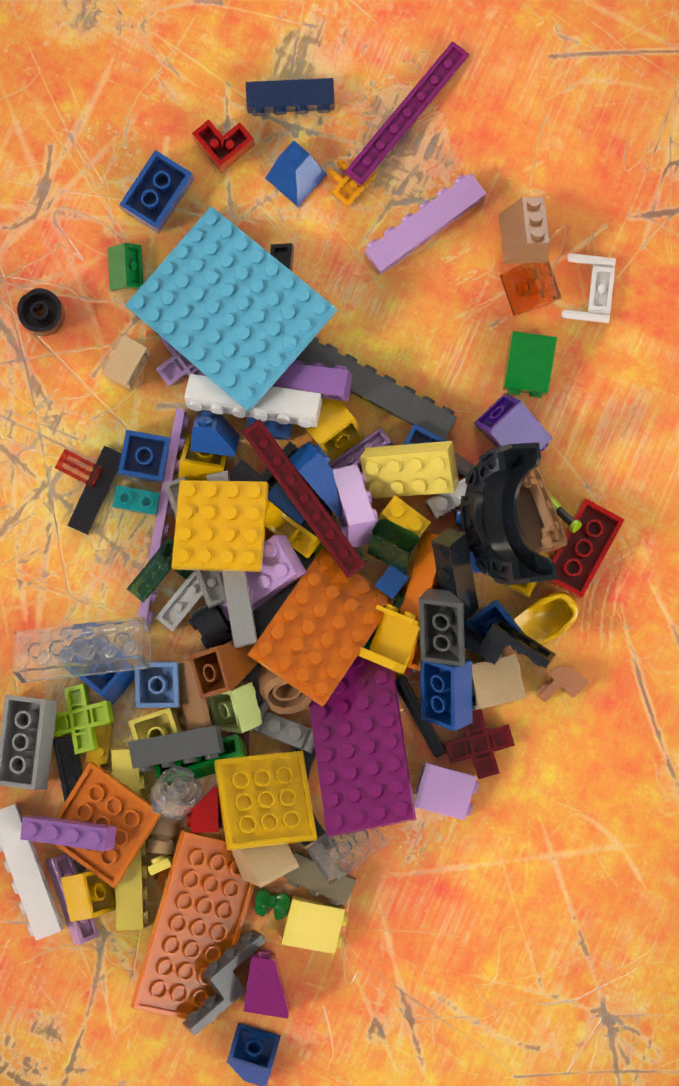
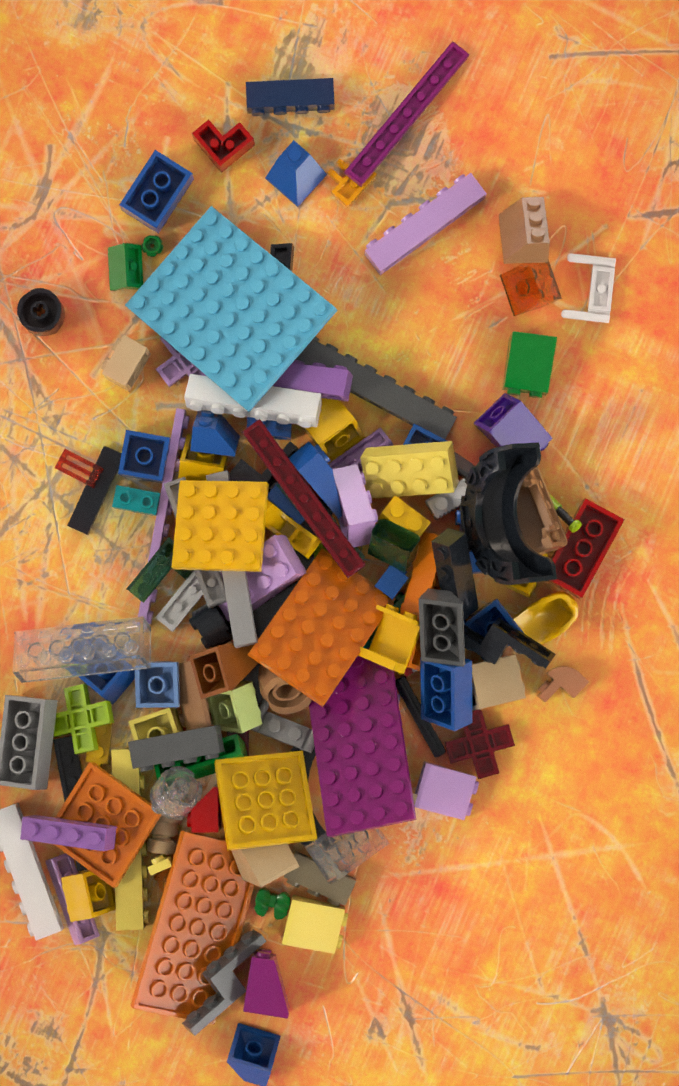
none -> green plate [141,235,163,257]

